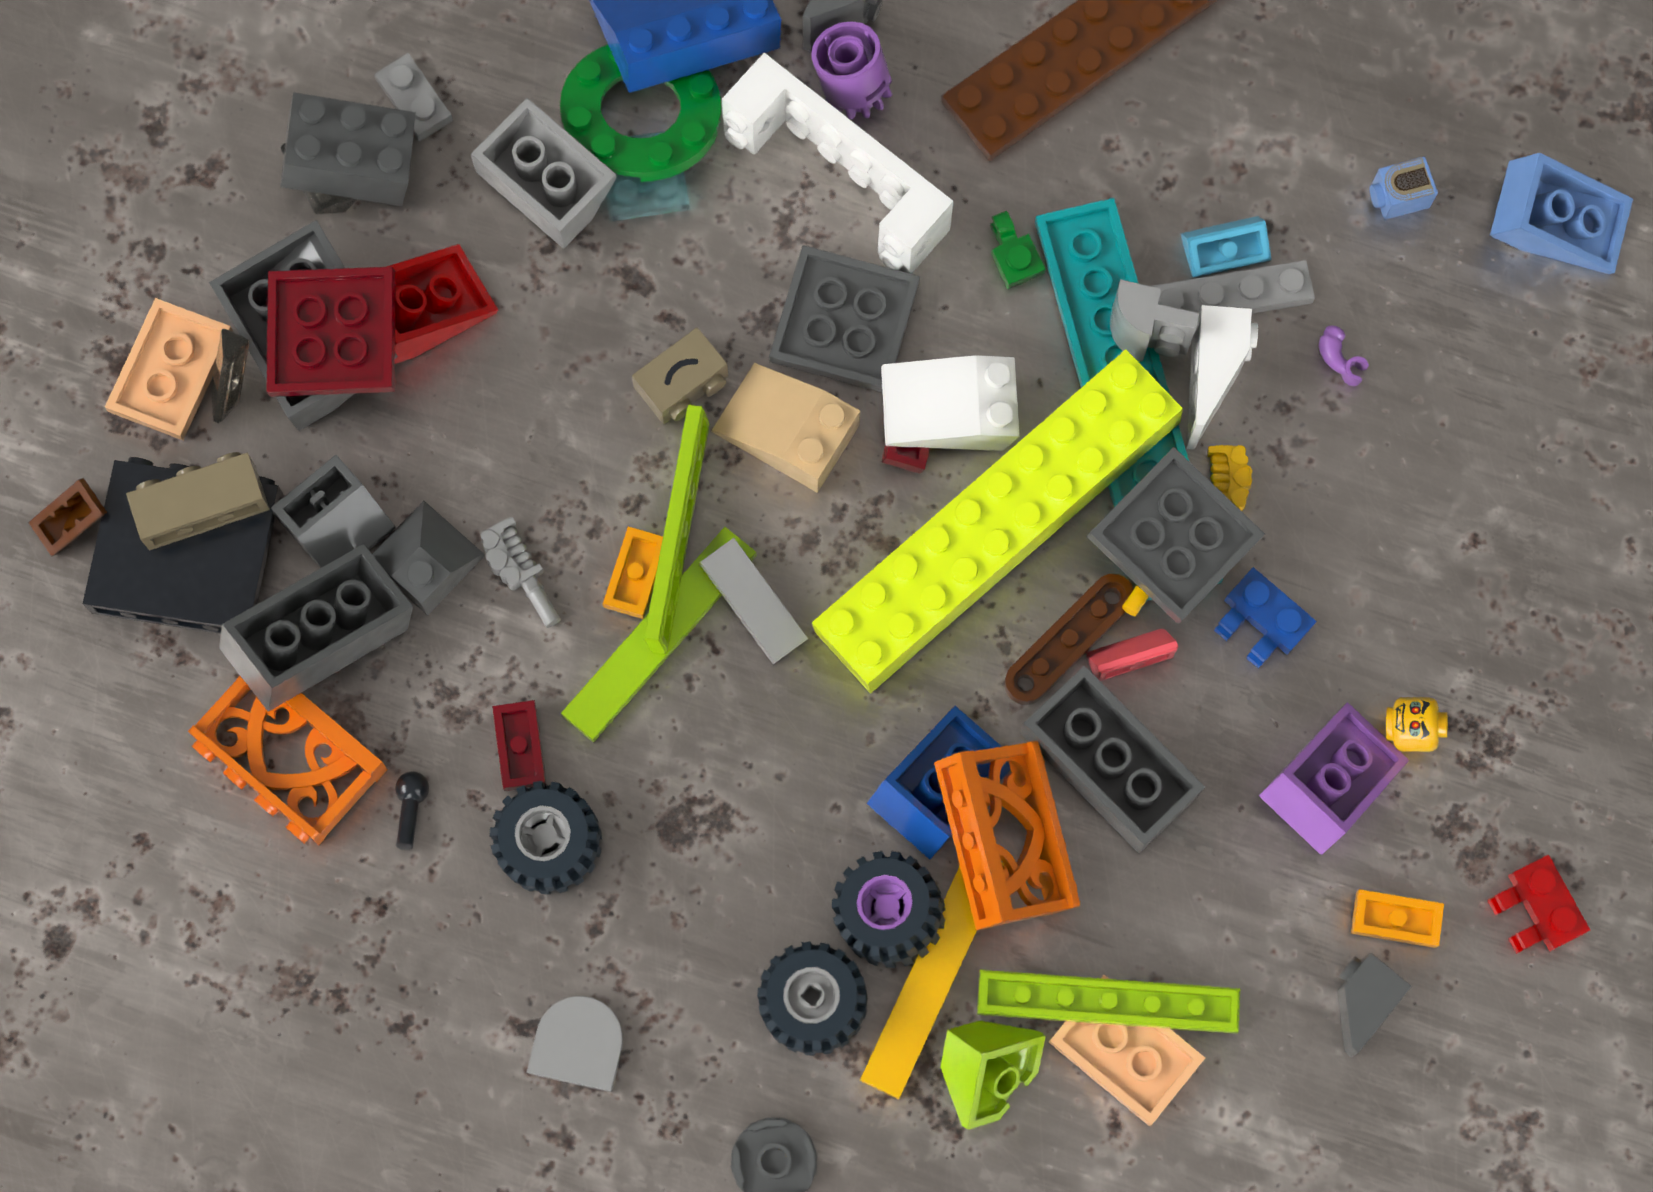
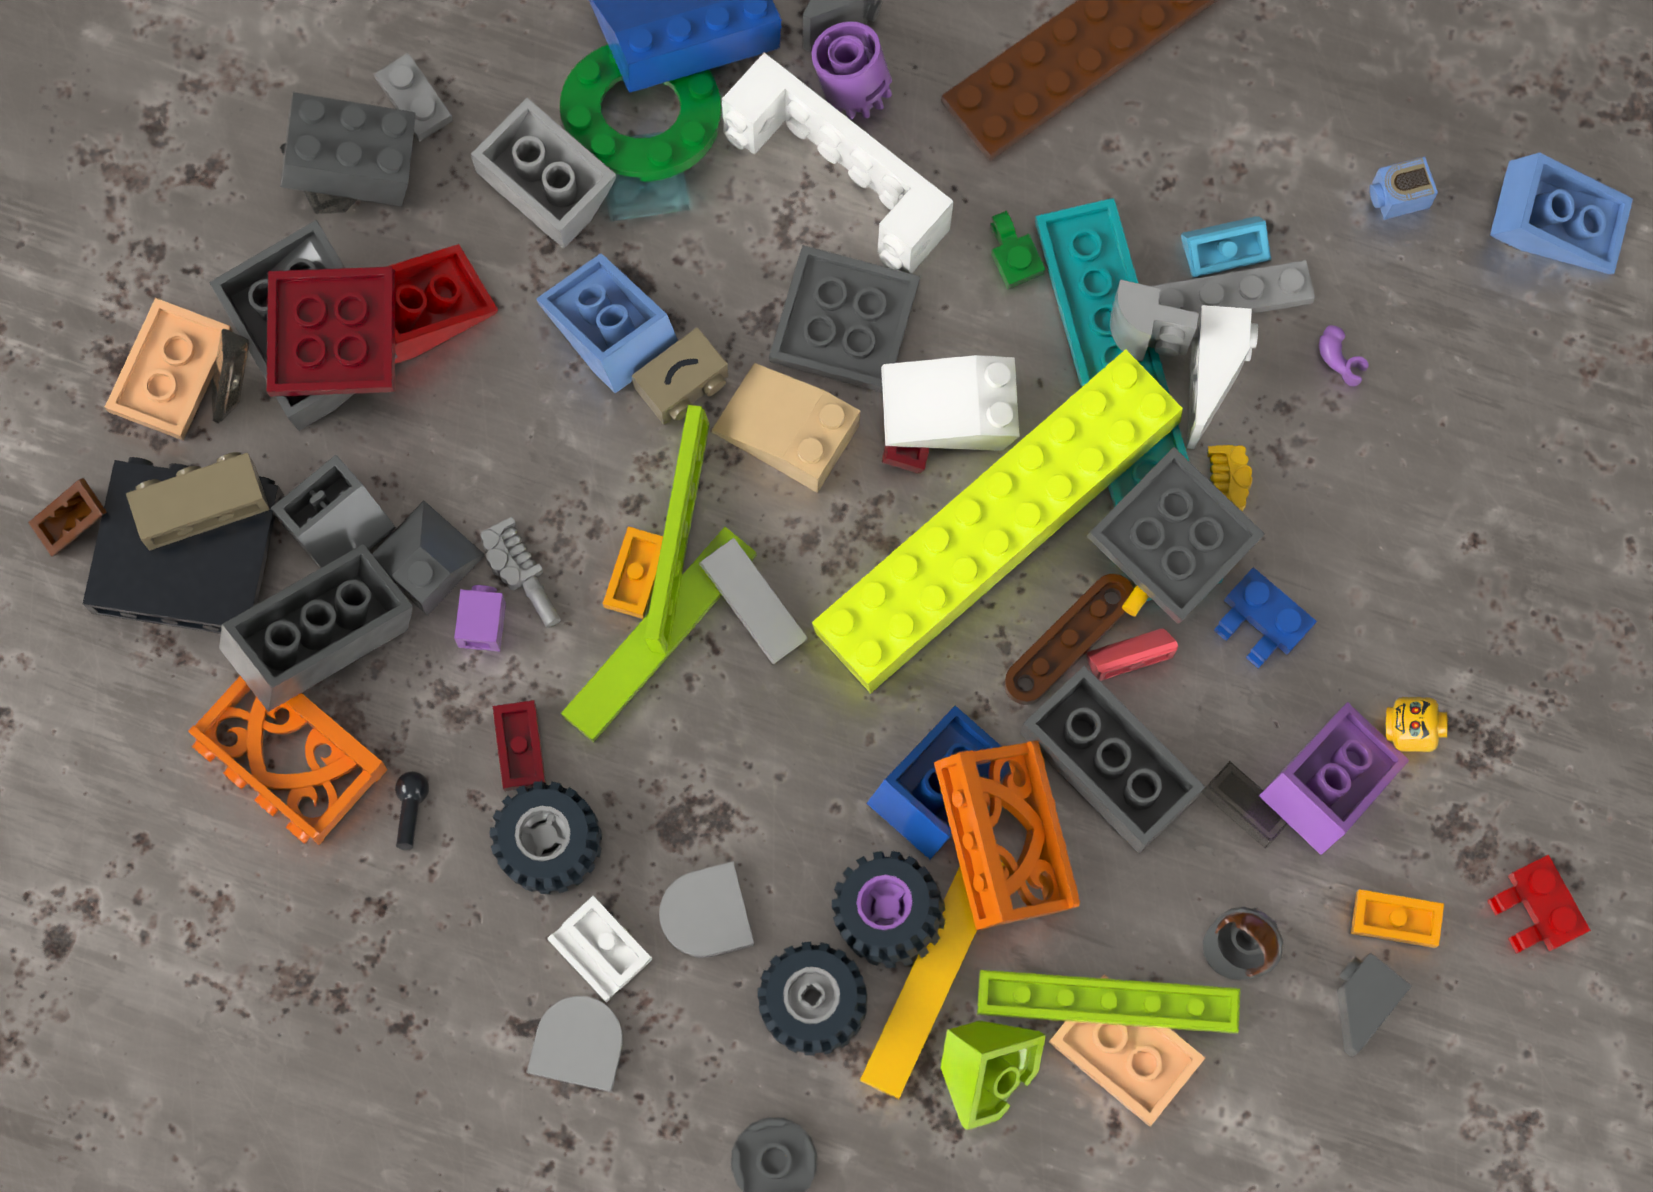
none -> medium lavender brick [454,585,506,652]
none -> medium blue slope [536,253,678,393]
none -> white plate [547,896,652,1003]
none -> light grey tile [659,862,755,958]
none -> clear smoke slope [1202,761,1288,849]
none -> dark grey piece [1203,907,1284,980]

